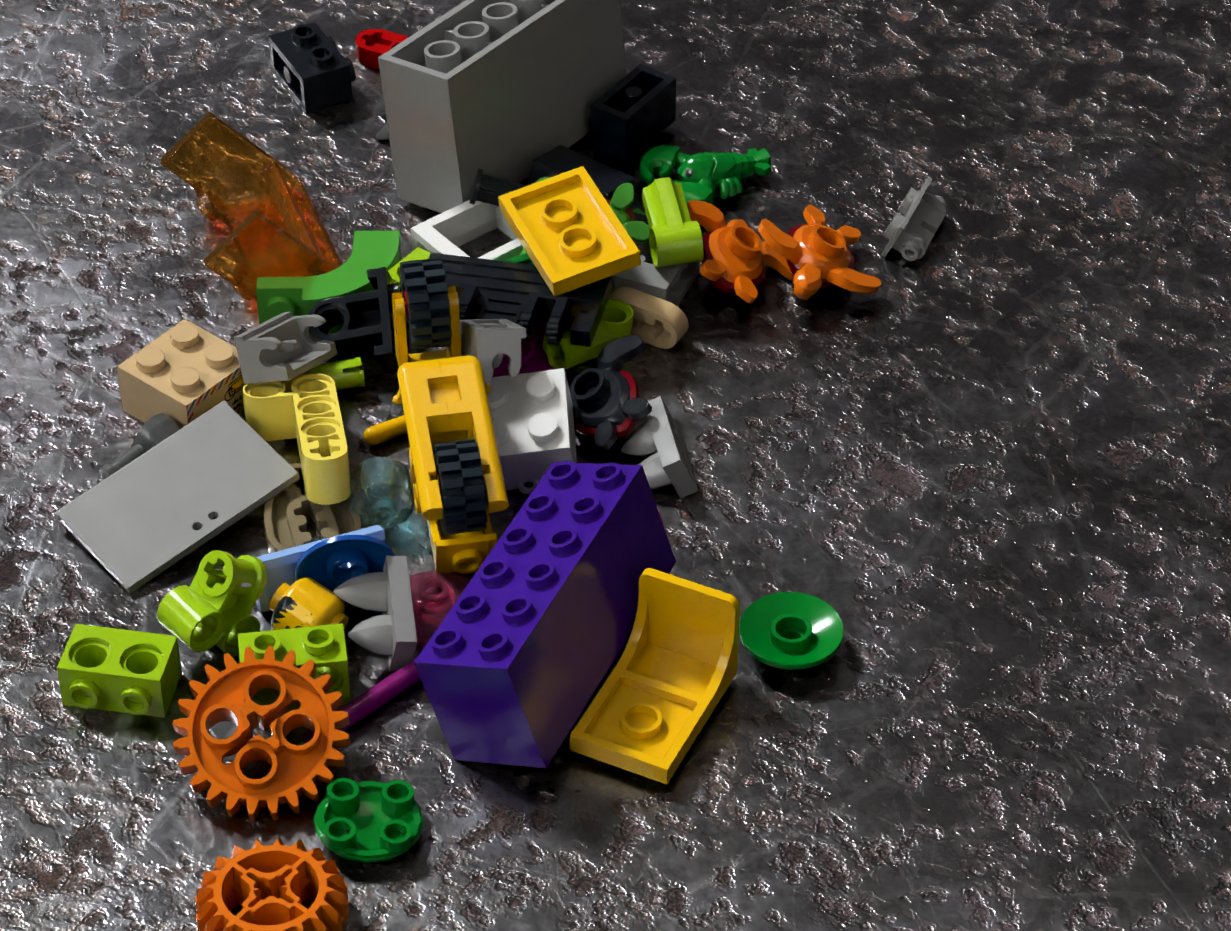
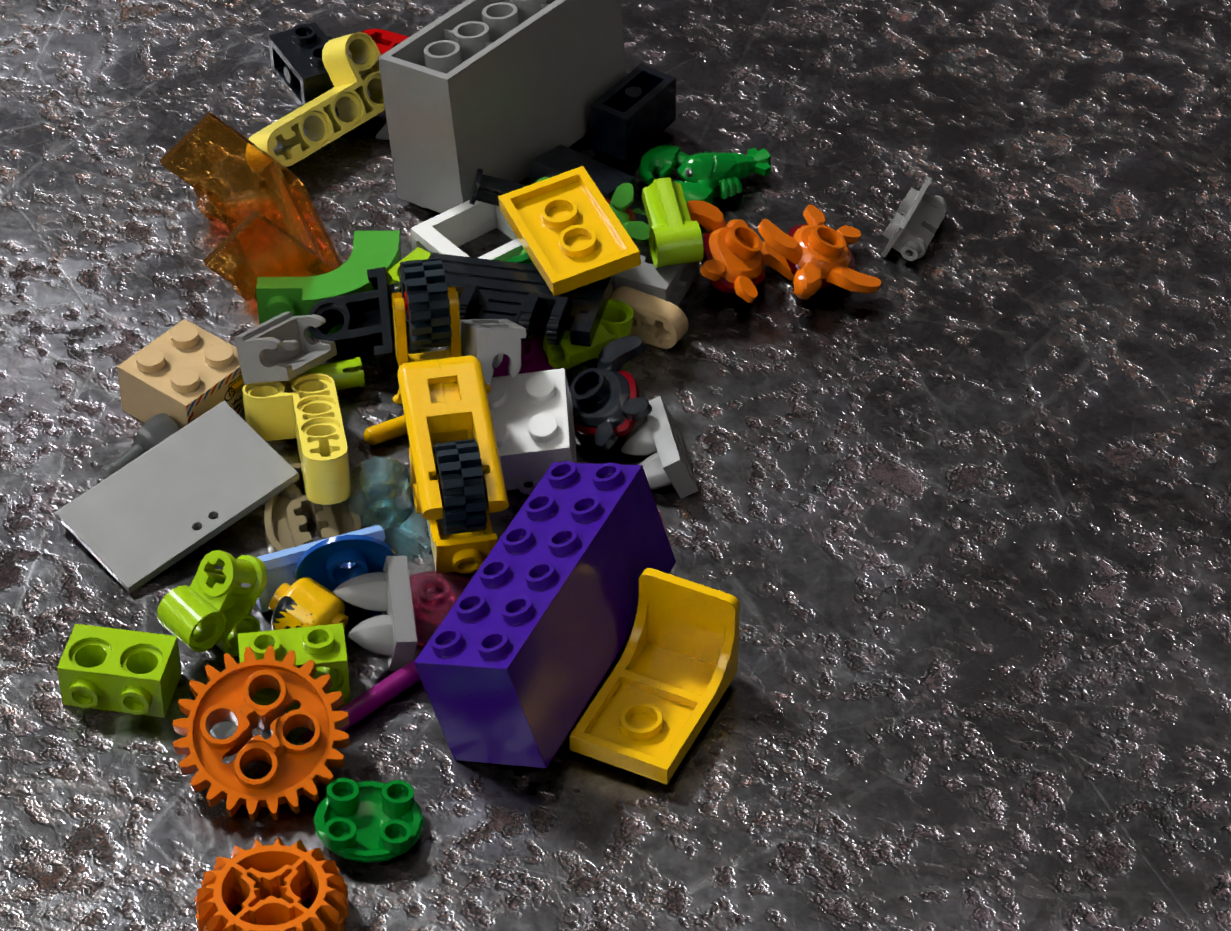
green dish [739,592,843,670] -> none
none -> light yellow beam [244,32,385,172]

